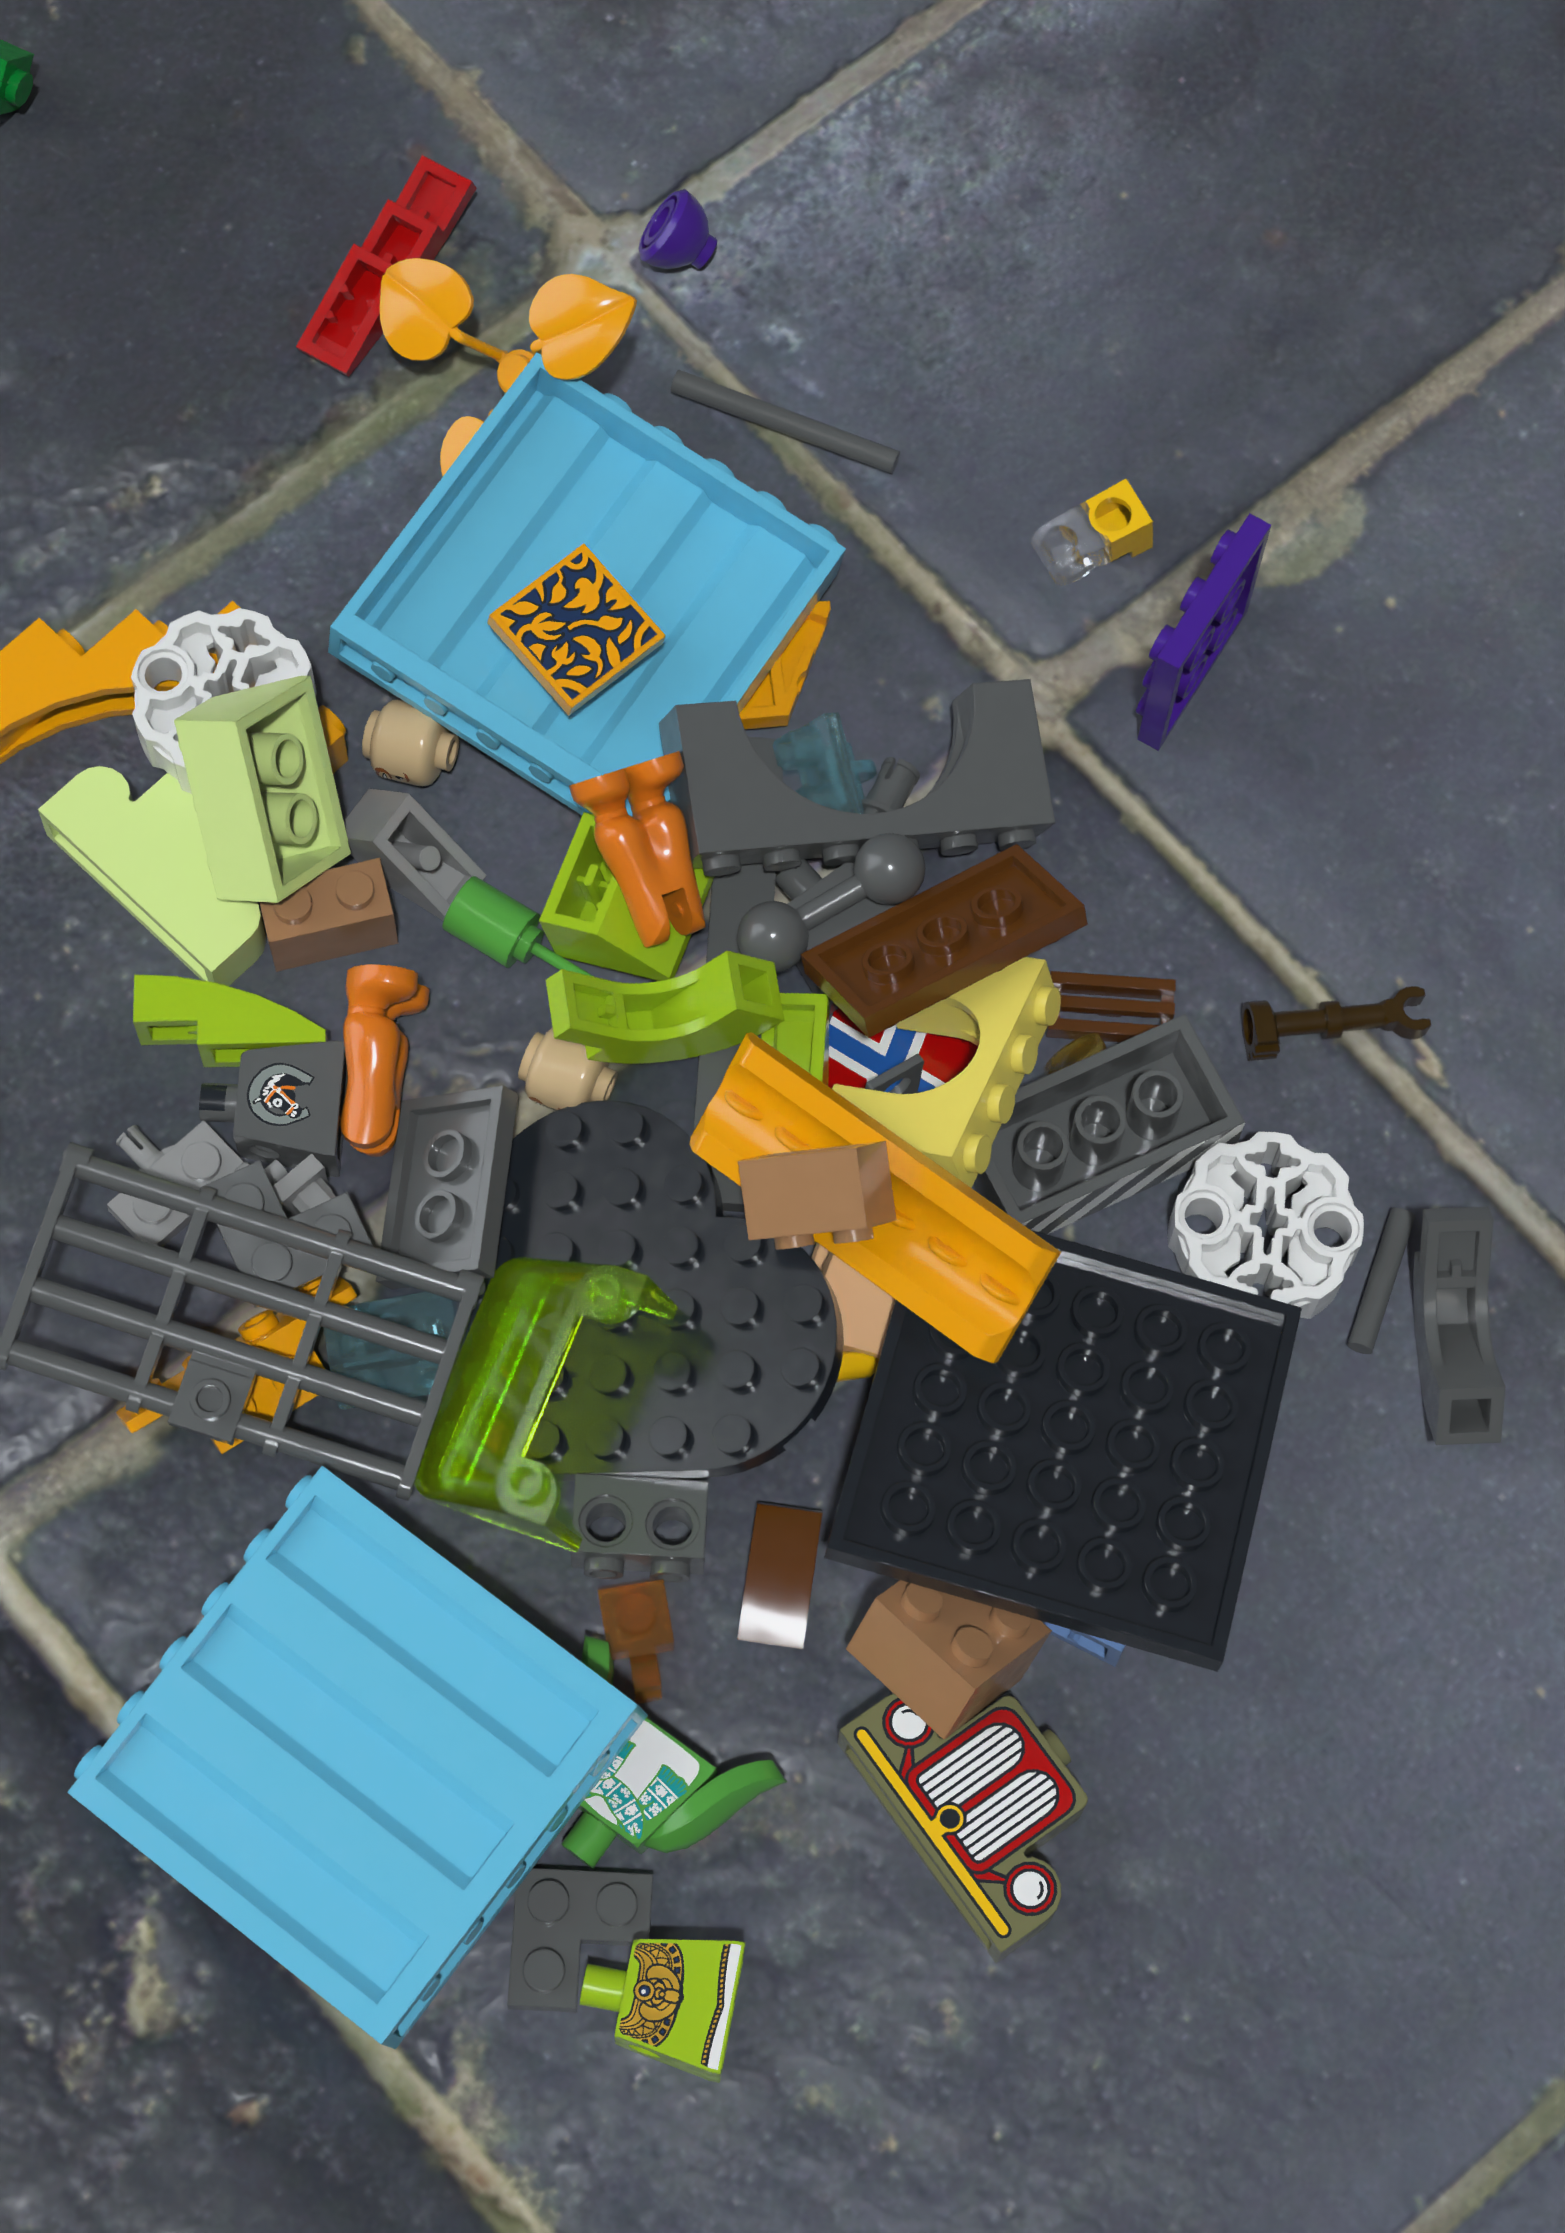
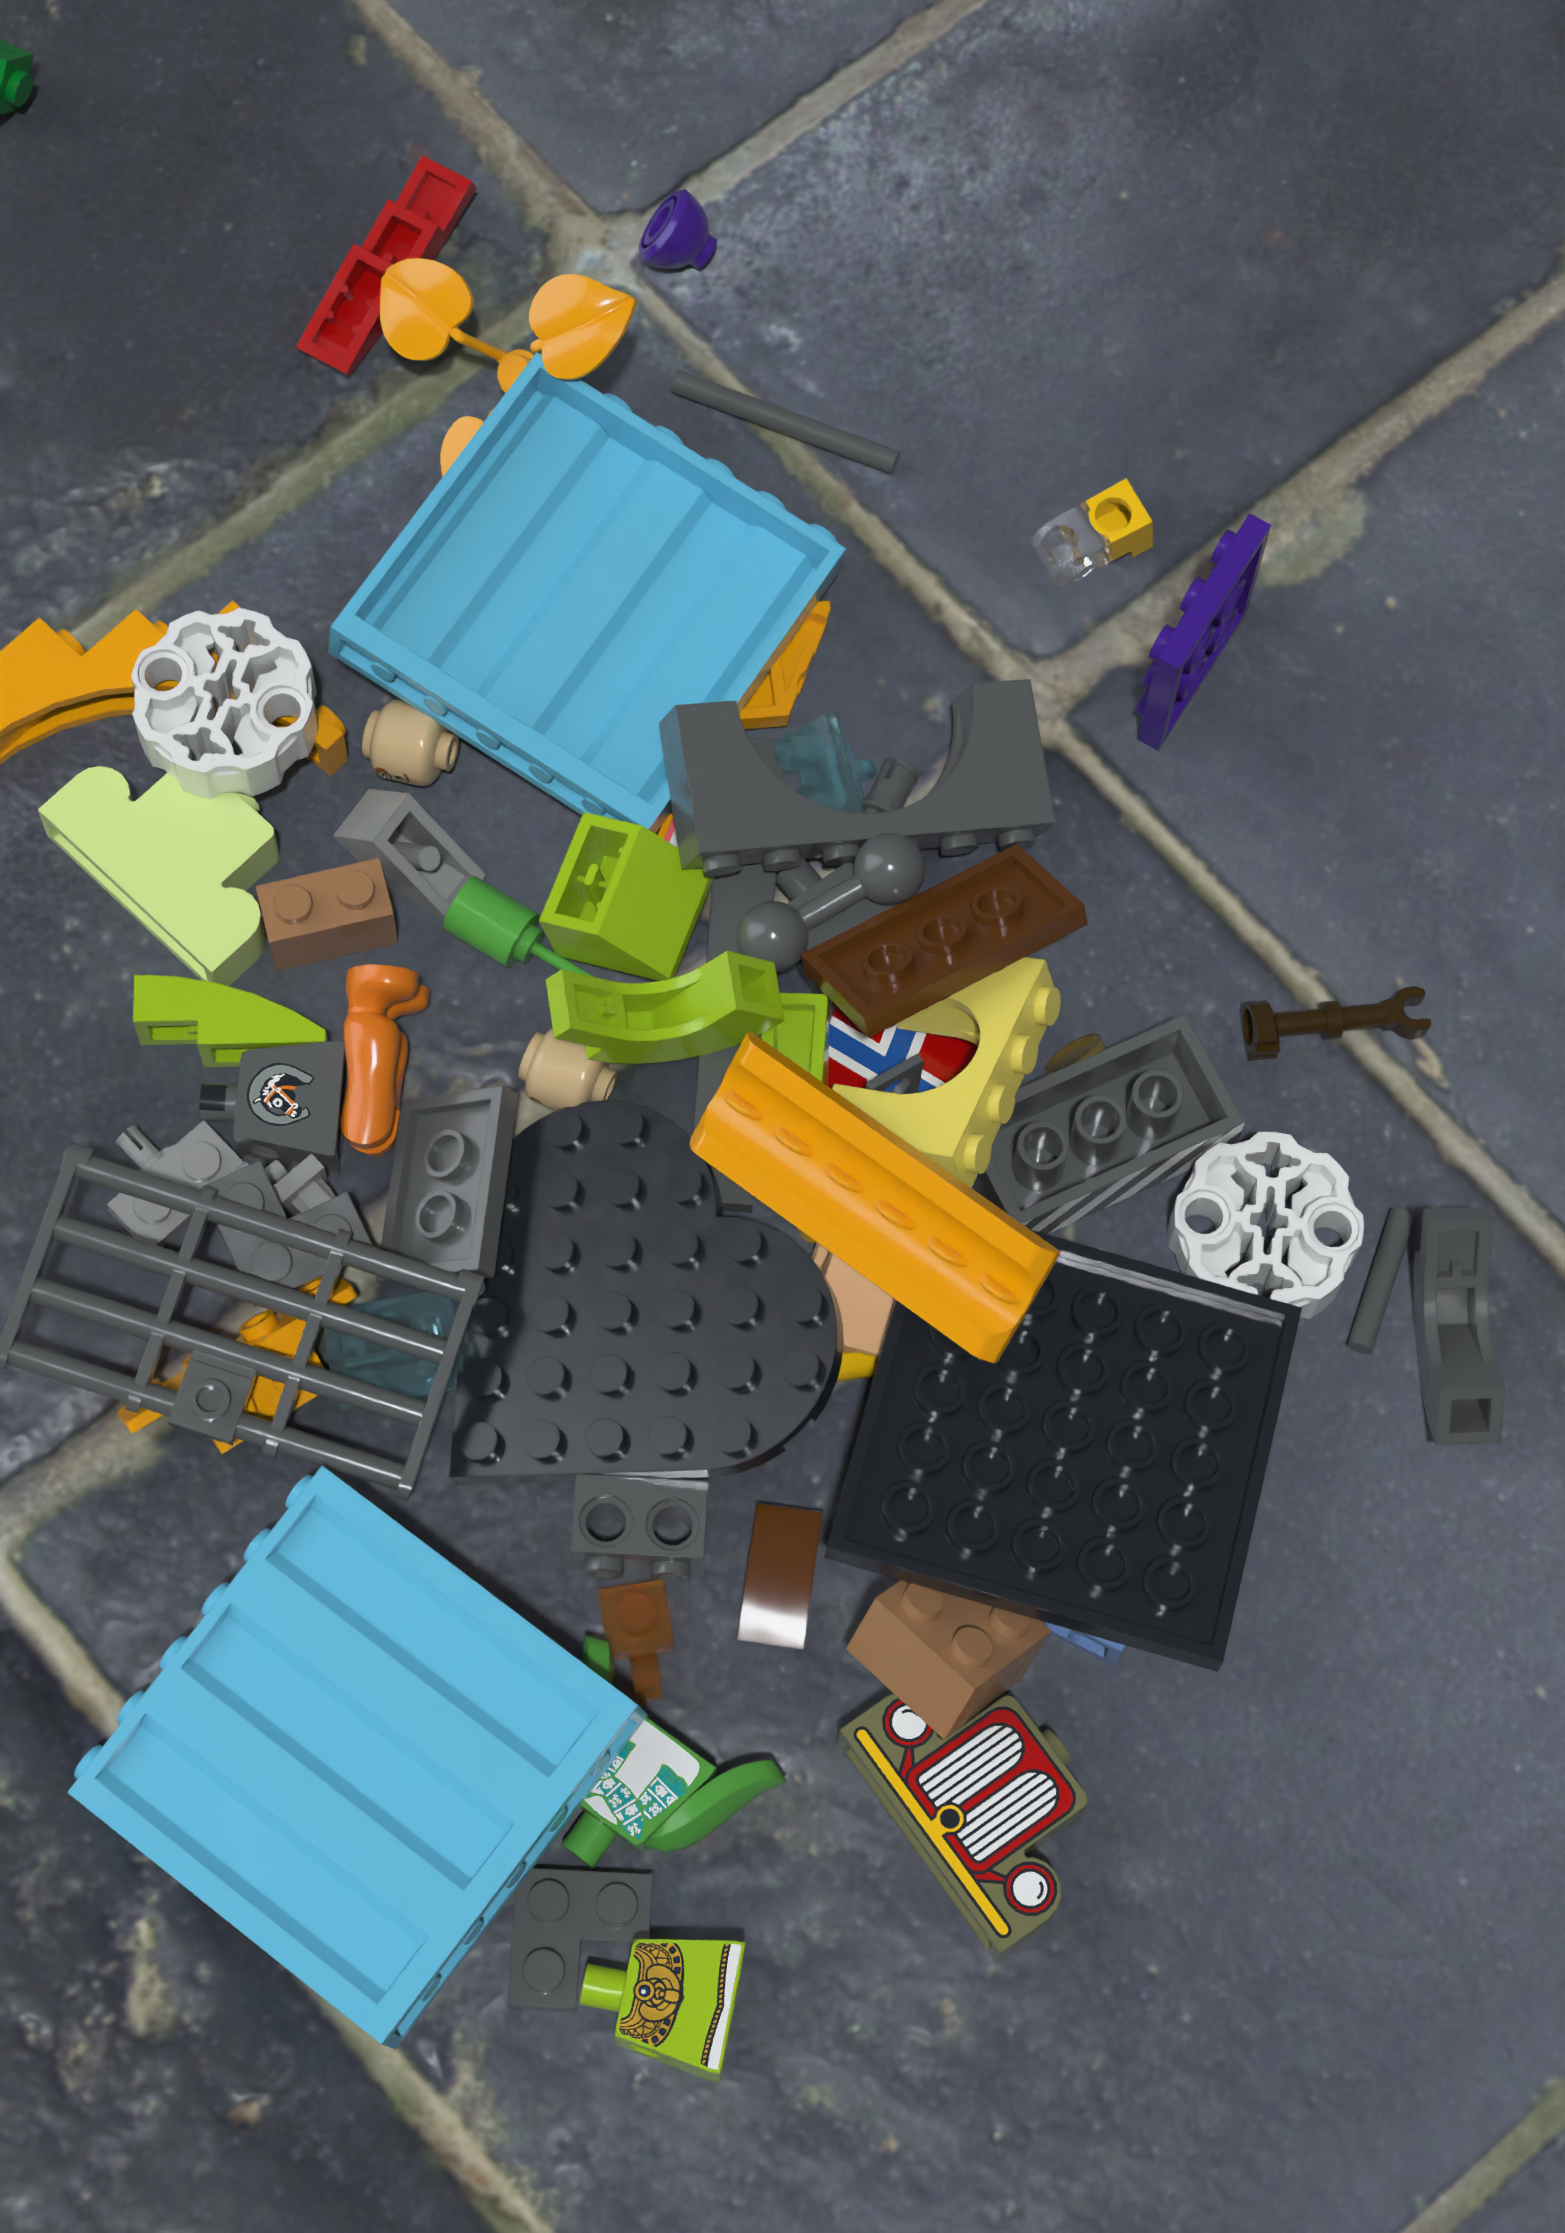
yellowish green slope [174,676,351,903] -> none
clear neon green windscreen [414,1257,678,1553] -> none
tile [487,544,666,716] -> none
orange piece [569,751,706,948] -> none
medium nougat brick [738,1141,897,1250] -> none
reddish brown tile [1046,971,1176,1042] -> none

